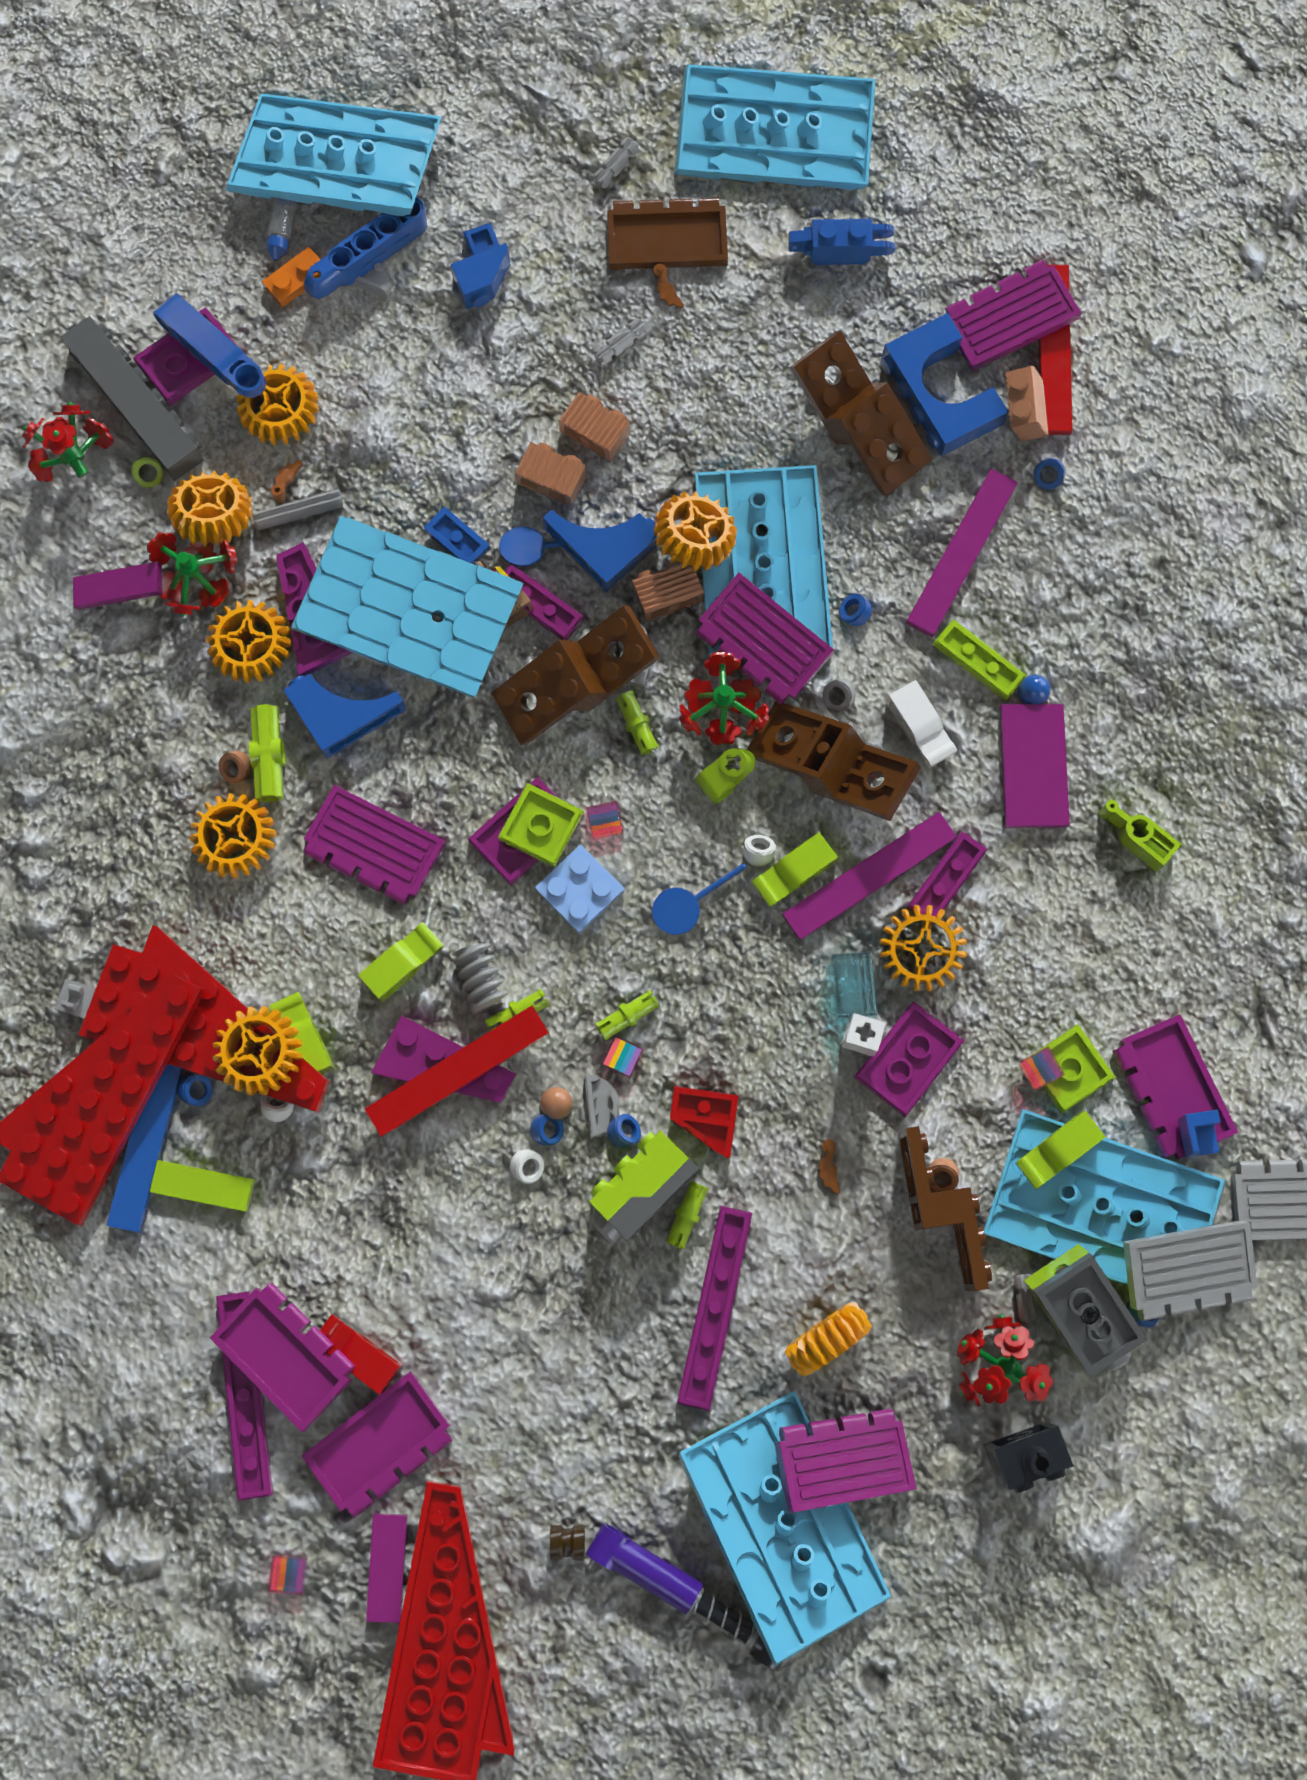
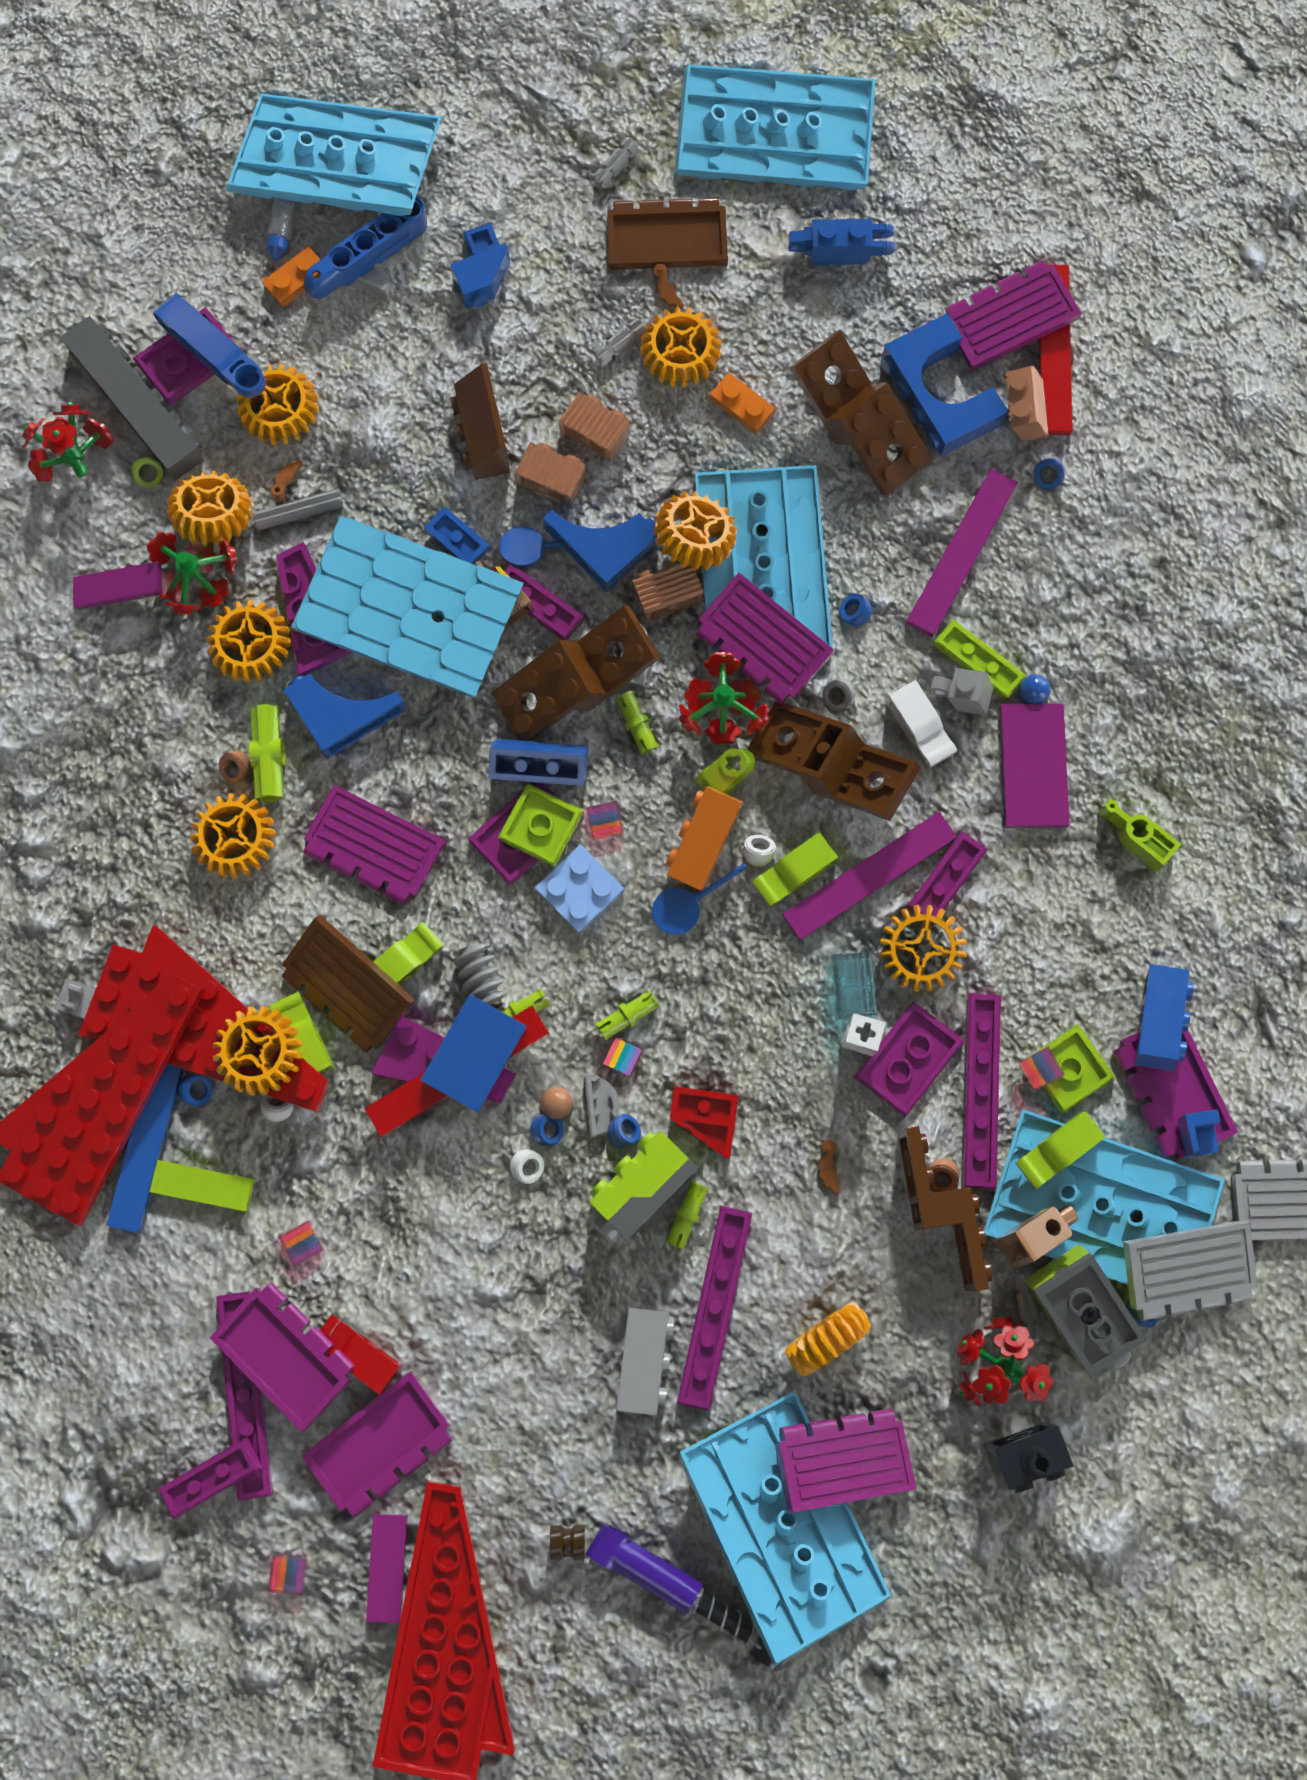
none -> magenta tile [158,1438,262,1520]
none -> clear pink tile [279,1221,324,1266]
none -> reddish brown hinge [282,915,415,1053]
none -> blue tile [421,994,527,1113]
none -> reddish brown slope [450,363,510,480]
none -> blue brick [489,739,589,786]
none -> light grey brick [616,1308,674,1416]
none -> light orange gear [640,306,722,389]
none -> orange brick [665,786,744,891]
none -> orange plate [710,373,776,434]
none -> light grey brick [931,668,994,715]
none -> magenta tile [962,993,1001,1190]
none -> medium nougat torso [995,1204,1078,1269]
none -> blue brick [1135,964,1194,1071]

